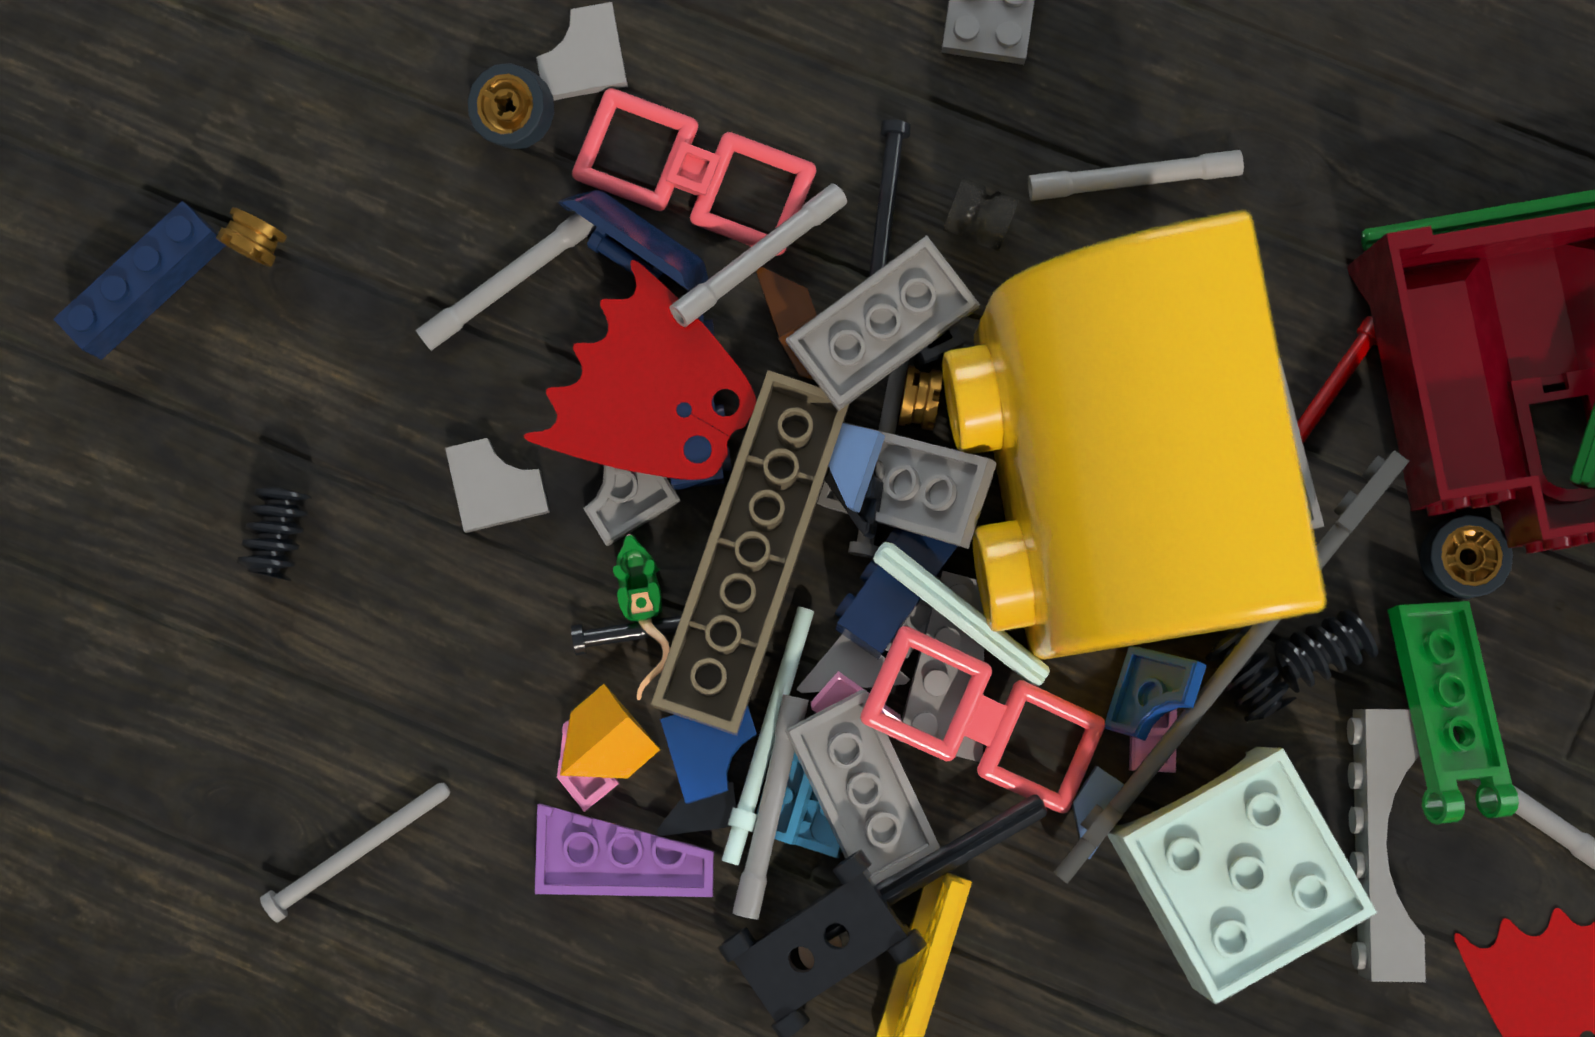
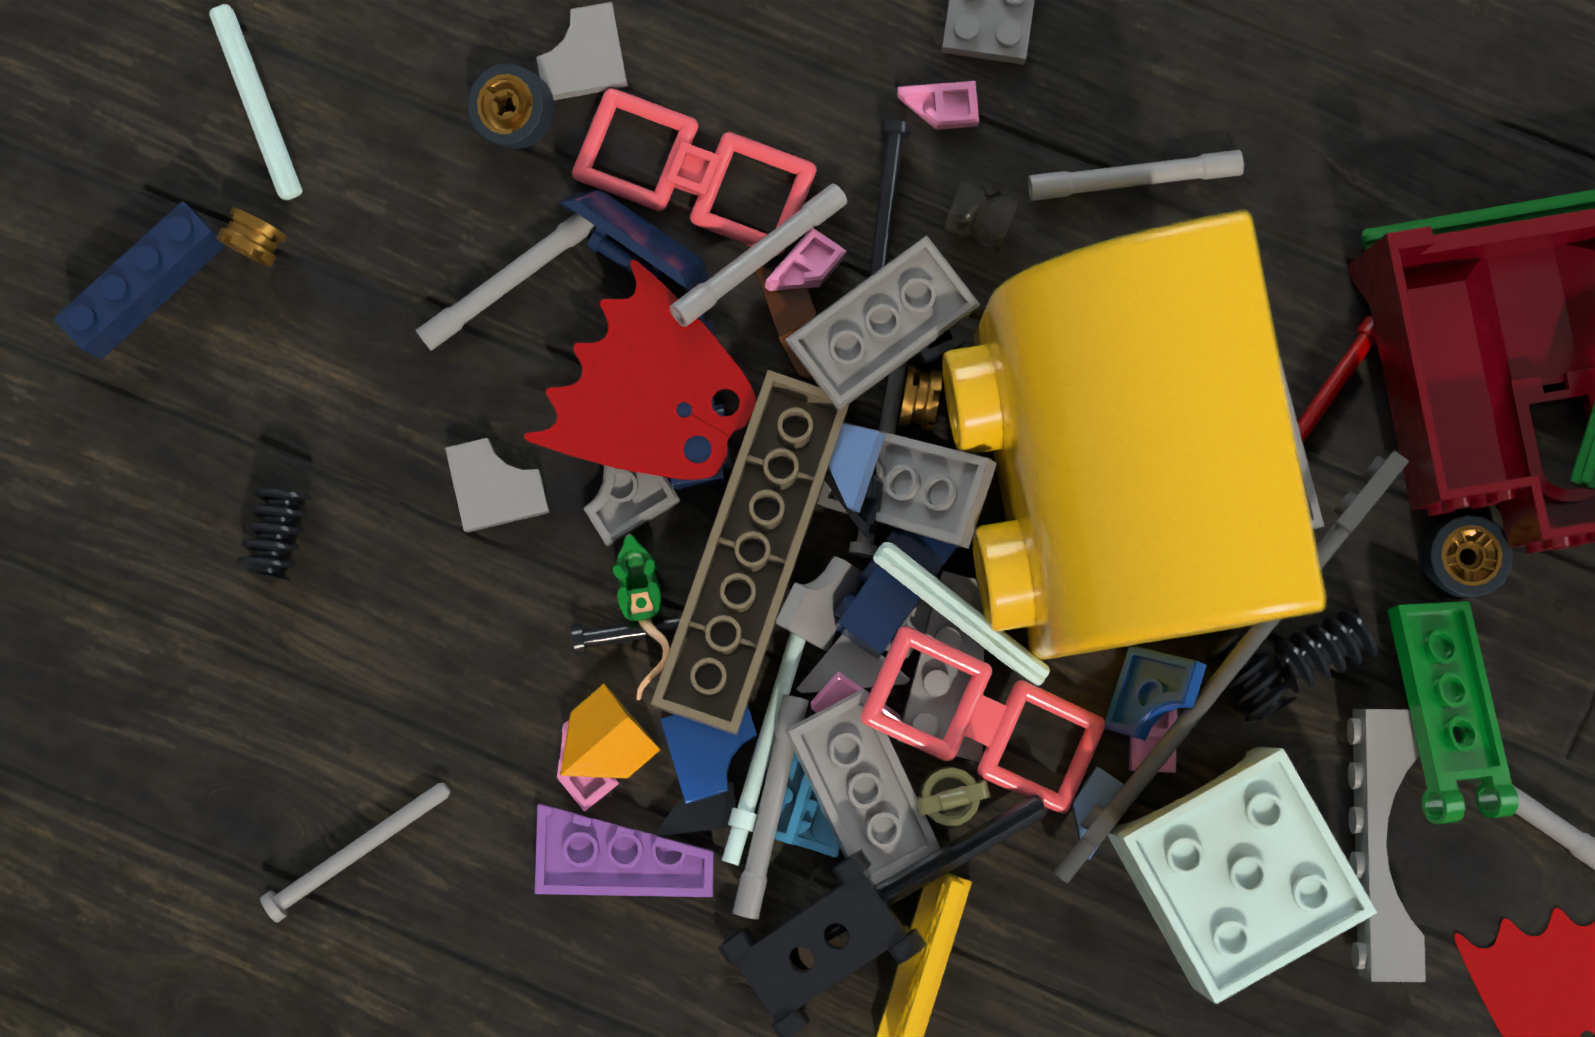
none -> light aqua axle [209,4,302,200]
none -> bright pink tile [764,227,846,291]
none -> light grey tile [775,557,863,652]
none -> bright pink tile [897,81,979,130]
none -> olive piece [914,766,990,826]

